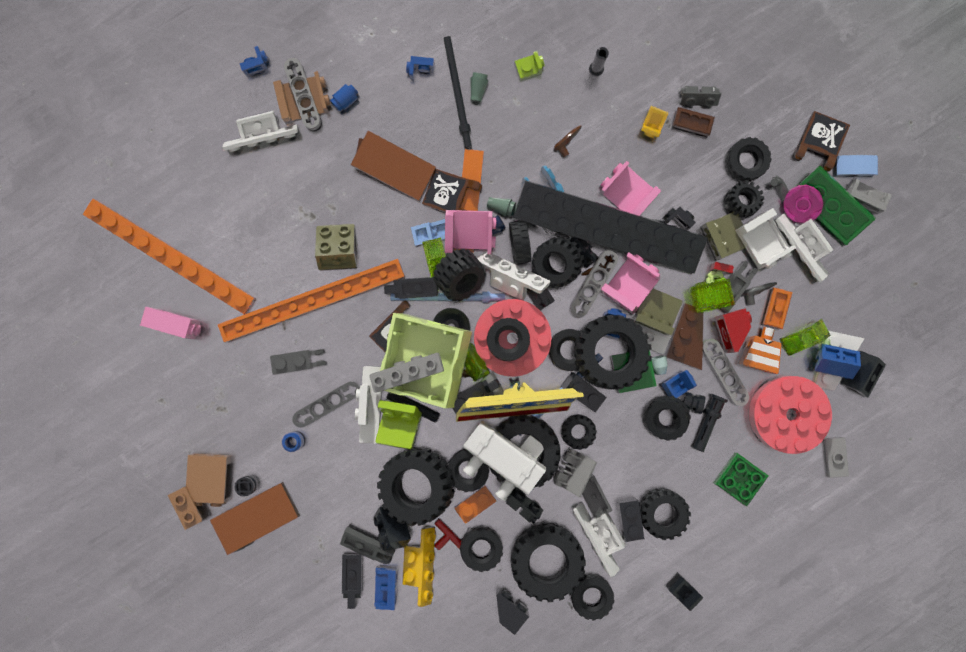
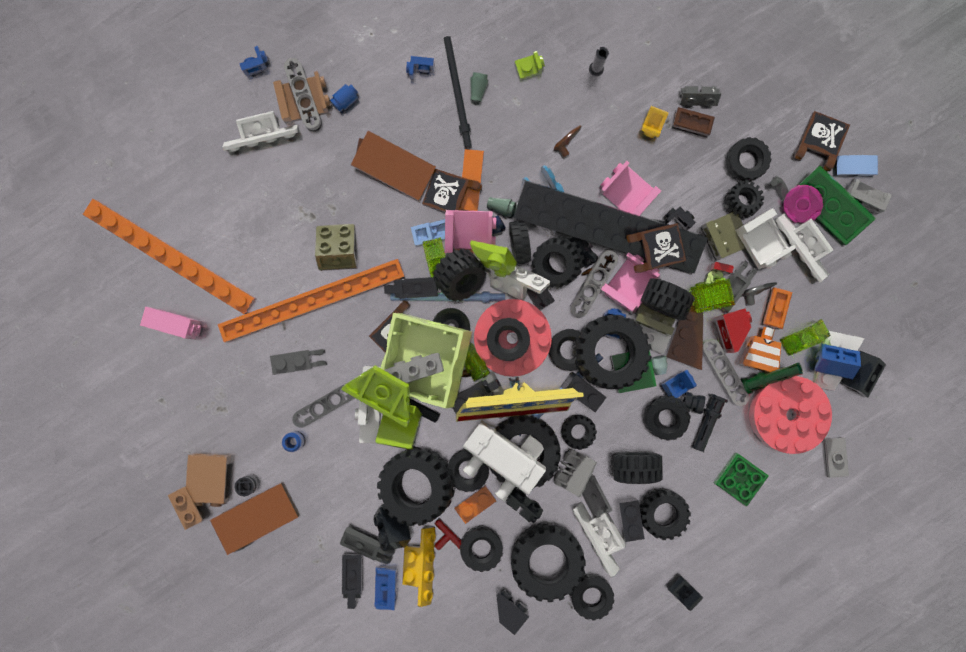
none -> lime wing [341,365,410,427]
none -> lime slope [470,240,517,277]
none -> black tyre [613,452,663,484]
none -> flag [626,223,686,273]
none -> black tyre [640,278,695,320]
none -> dark green pin [743,363,803,394]

